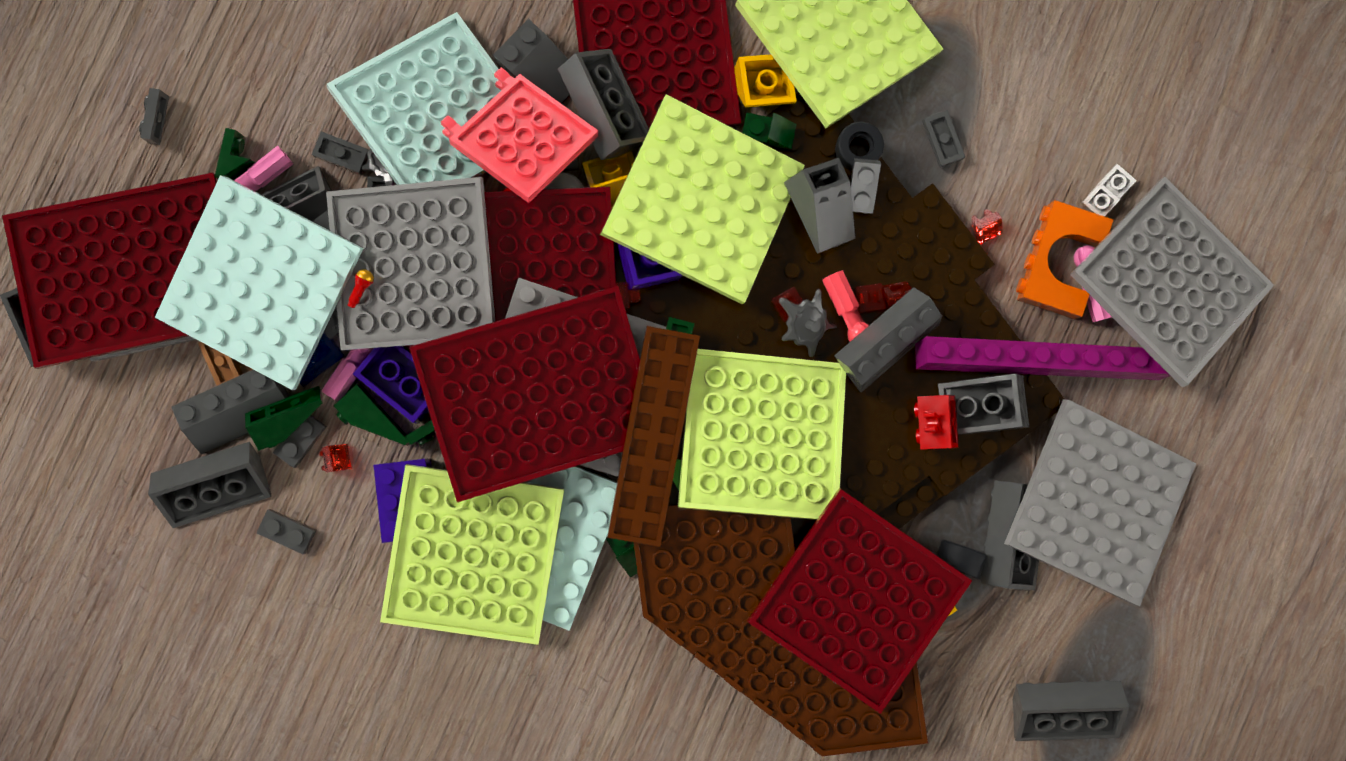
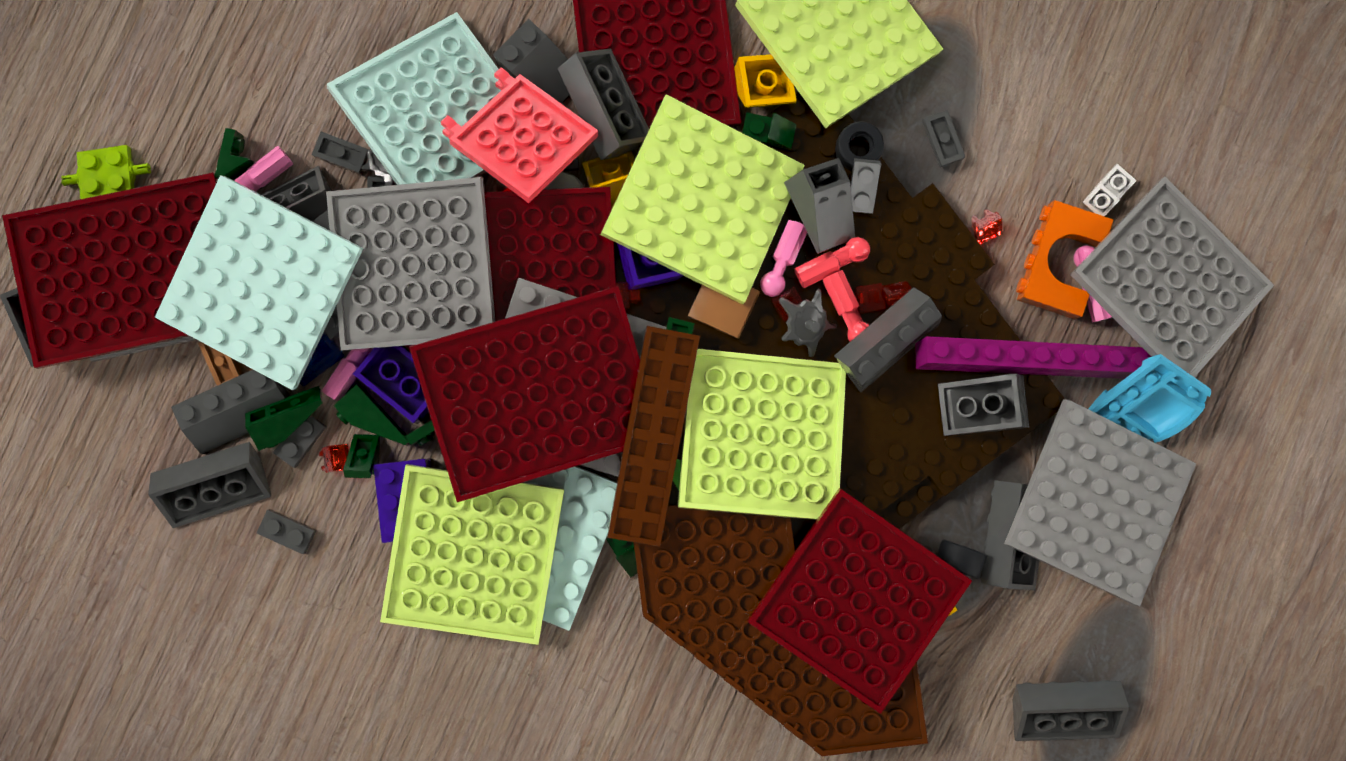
dark grey plate [139,88,169,145] -> none
red piece [348,269,374,308] -> none
red brick [914,395,958,449] -> none
none -> lime plate [61,145,151,199]
none -> dark green slope [343,434,380,478]
none -> medium nougat slope [688,285,760,339]
none -> bright pink piece [760,220,807,297]
none -> coral piece [794,237,870,288]
none -> medium azure slope [1089,354,1211,443]

